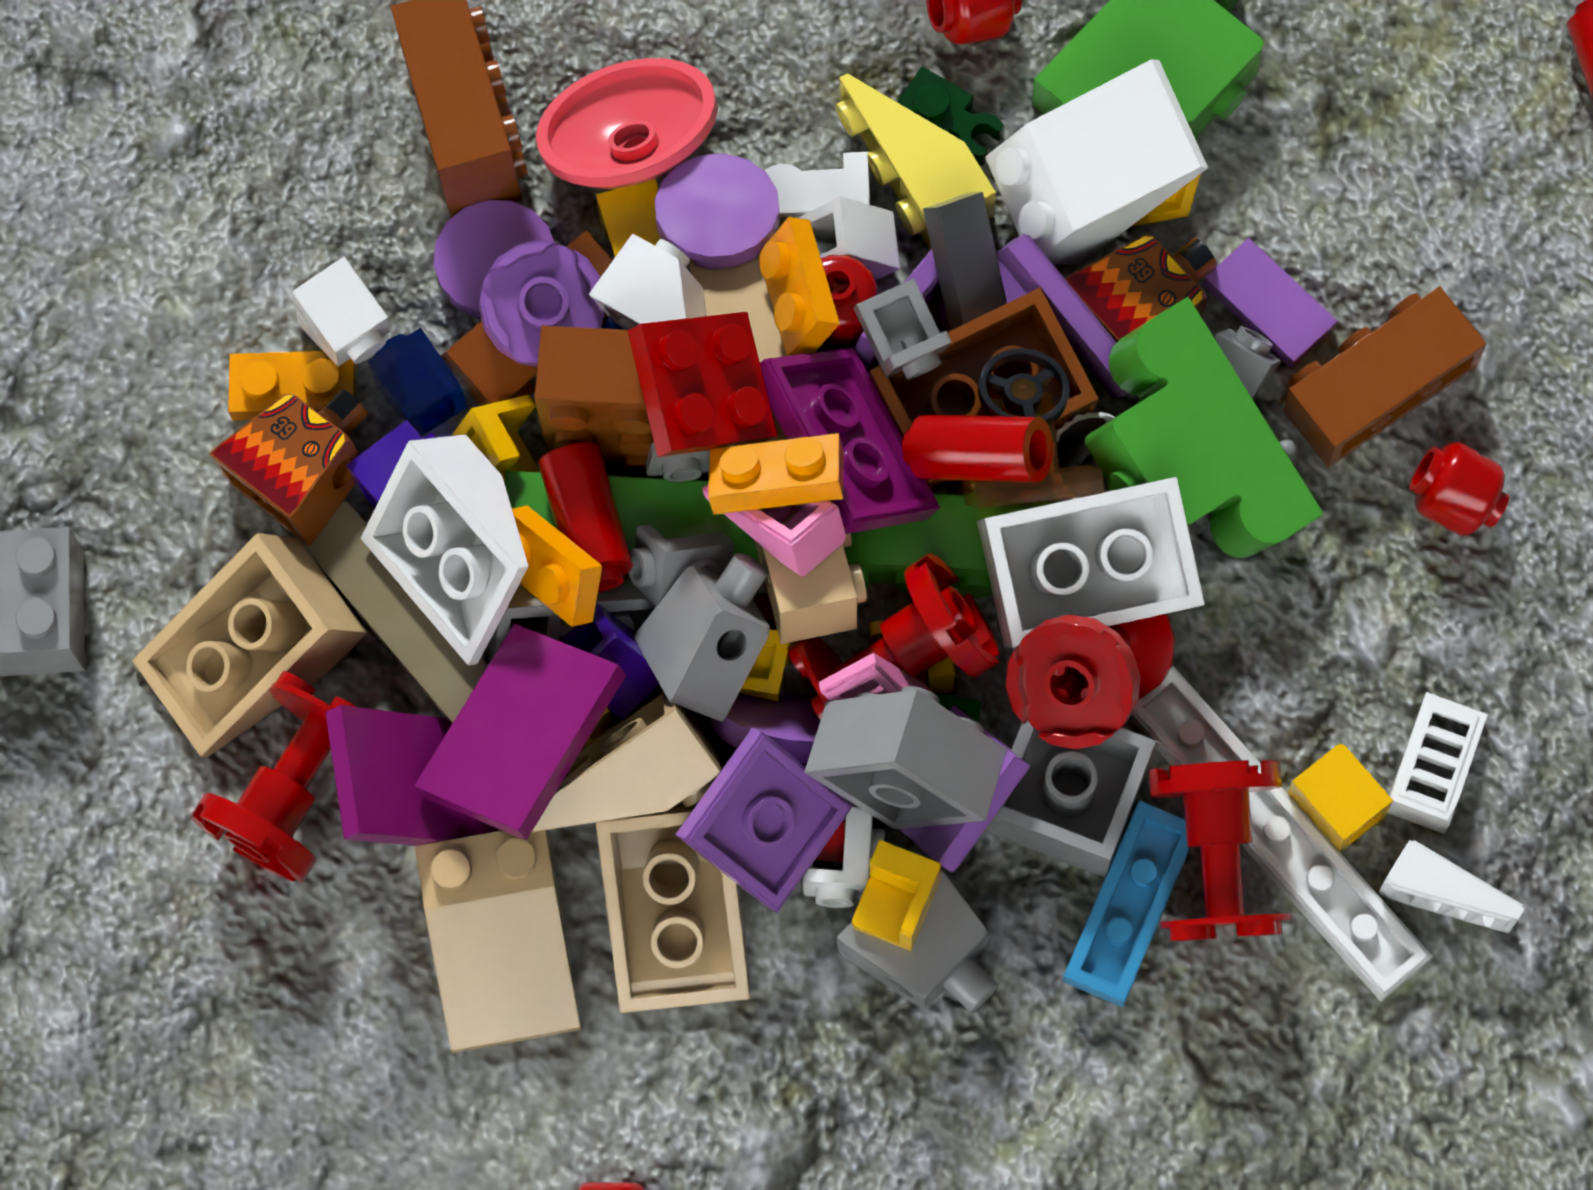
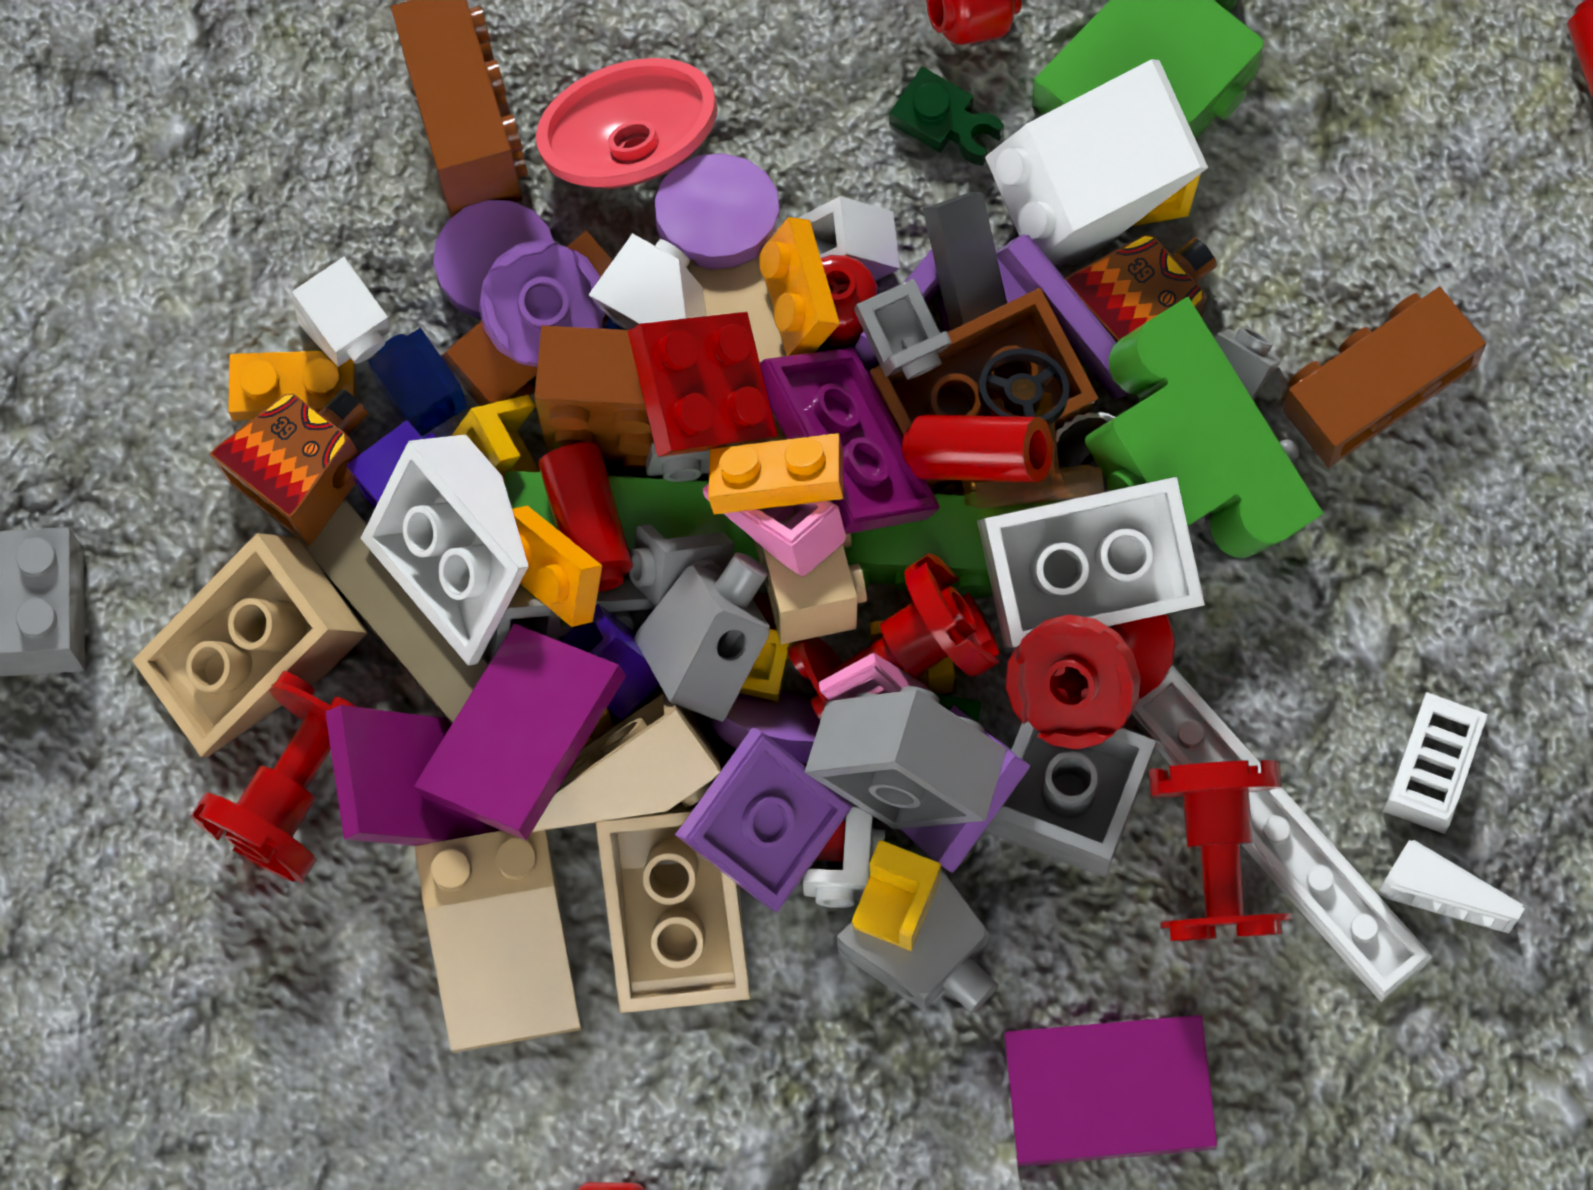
yellow panel [596,178,661,257] -> none
white leg [764,152,870,228] -> none
light yellow slope [835,73,996,250] -> none
dark azure plate [1062,800,1191,1007] -> none
medium lavender tile [1203,238,1338,369] -> none
yellow panel [1287,744,1393,853] -> none
red head [1409,442,1510,536] -> none
none -> magenta tile [1004,1015,1217,1167]

